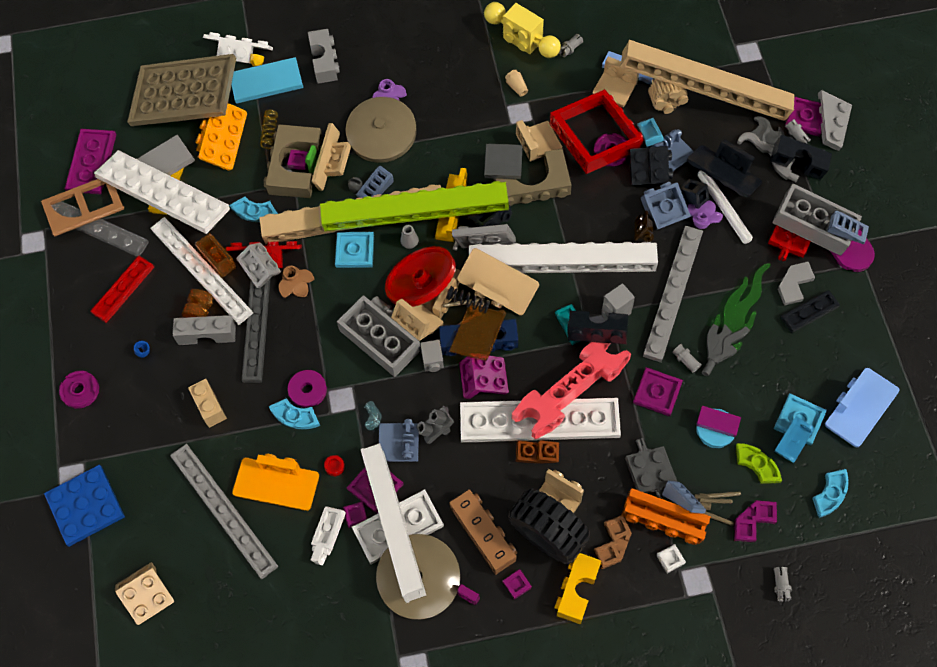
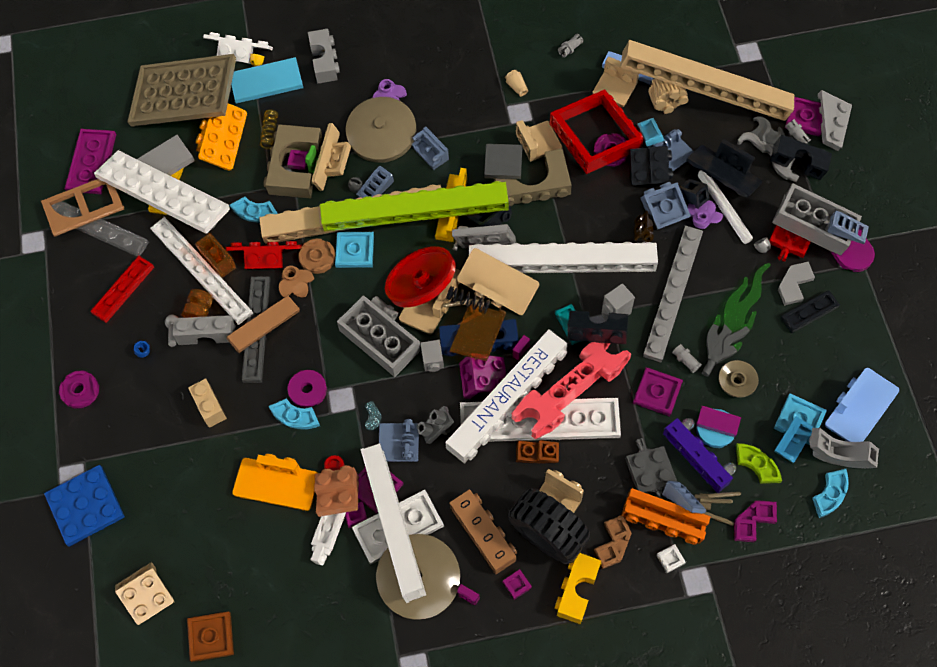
light grey tile [170,443,279,579] -> none
light grey bracket [236,243,281,288] -> none
tan bracket [391,299,444,341] -> none
light grey cone [400,225,419,249] -> none
light yellow brick [484,2,561,58] -> none
light grey pin [773,567,792,602] -> none
none -> light grey bar [165,315,179,347]
none -> dark orange tile [187,611,234,662]
none -> medium nougat tile [227,296,300,353]
none -> medium nougat tile [298,238,336,274]
none -> nougat plate [314,465,359,517]
none -> sand blue hinge [412,127,449,170]
none -> white brick [445,330,567,463]
none -> magenta tile [513,335,530,361]
none -> dark purple piece [663,418,736,493]
none -> dark tan dish [719,360,759,398]
none -> light grey hinge [754,237,771,253]
none -> light grey arch [809,428,879,468]

